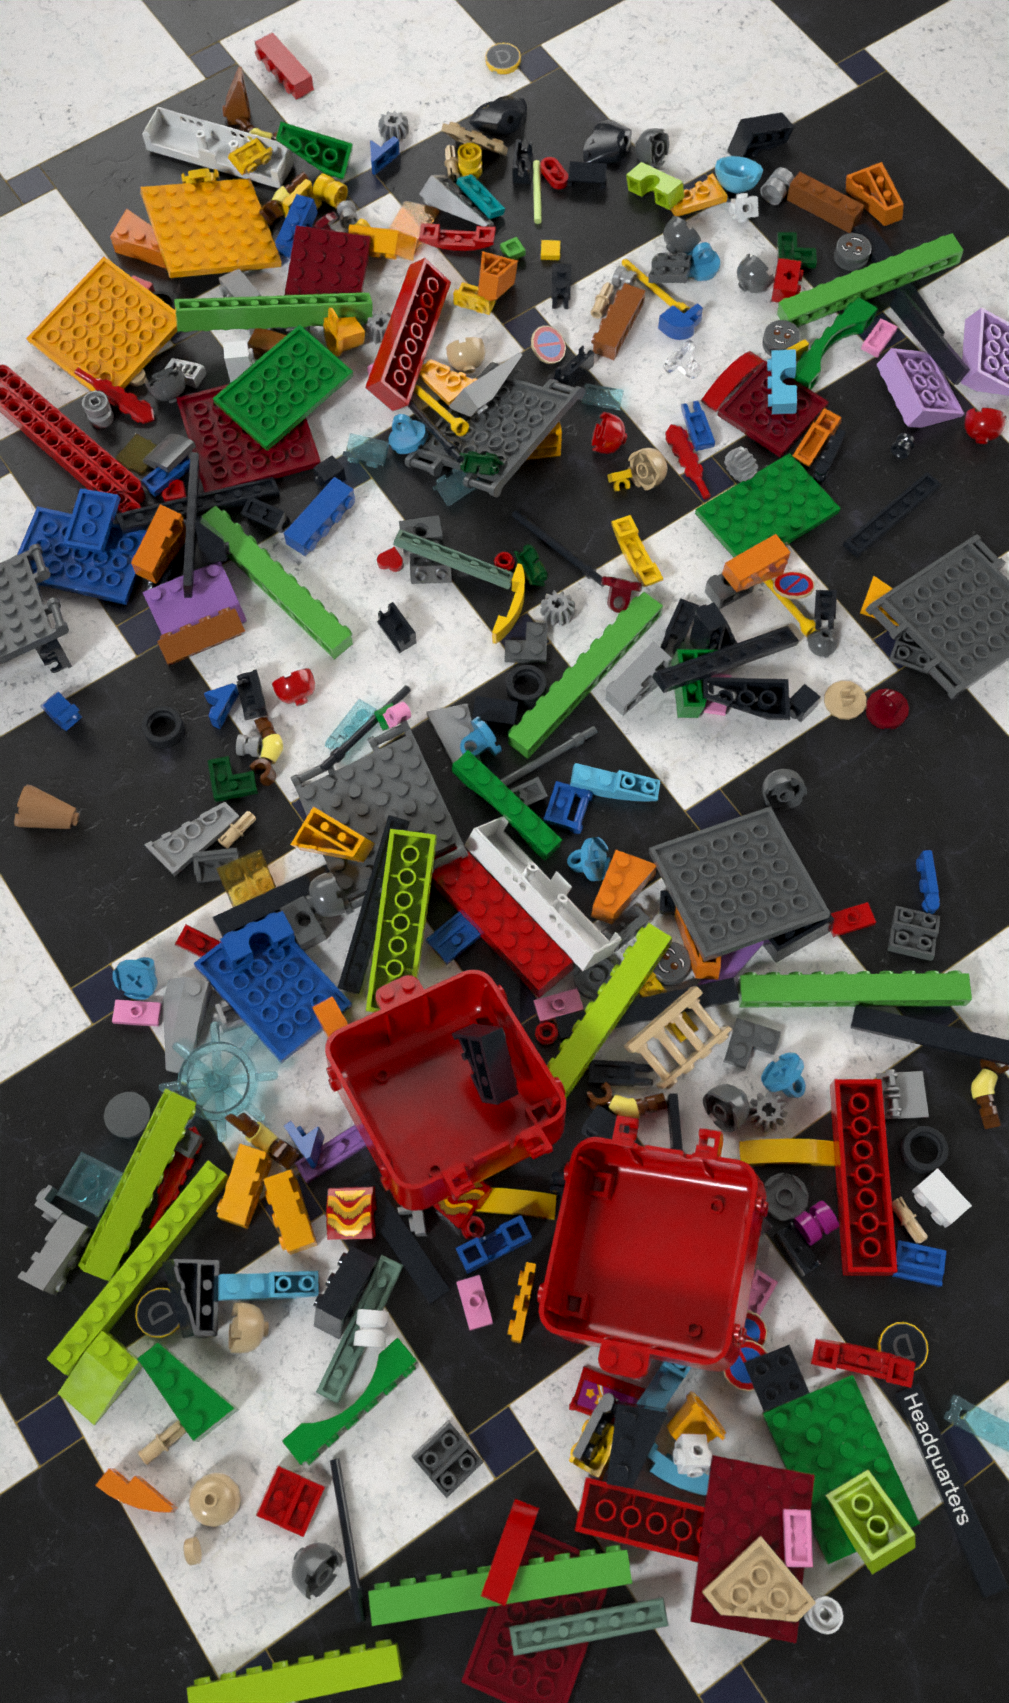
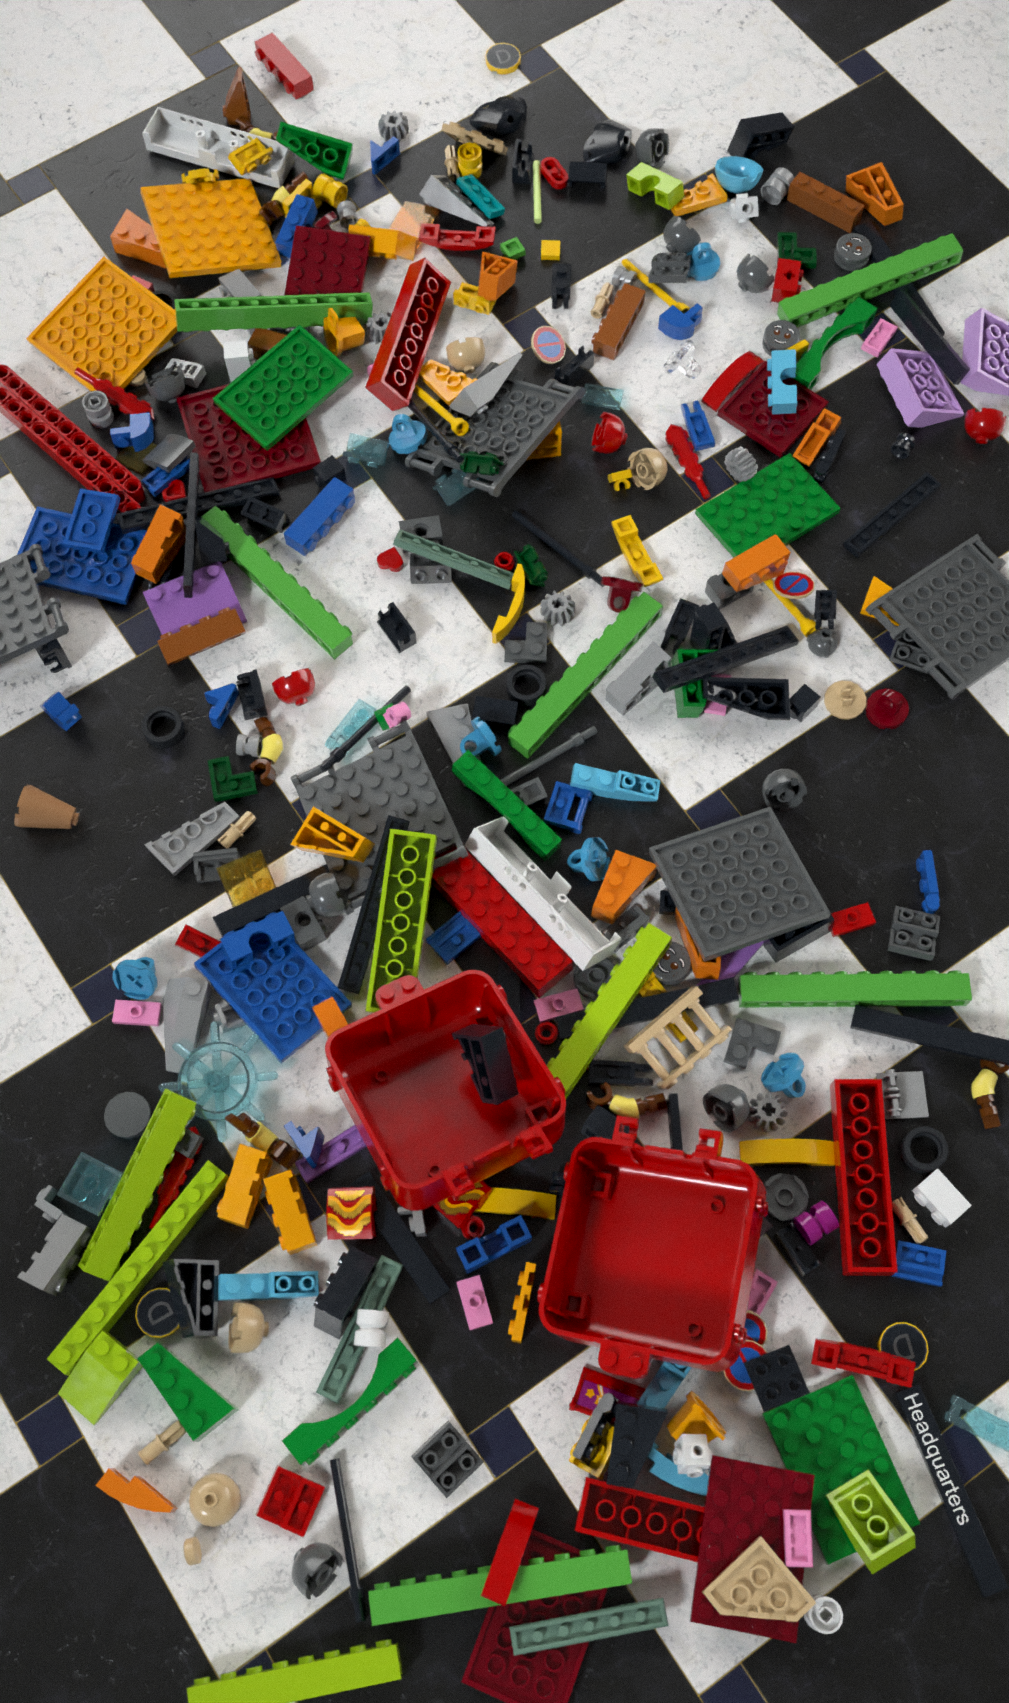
none -> blue brick [110,412,154,452]

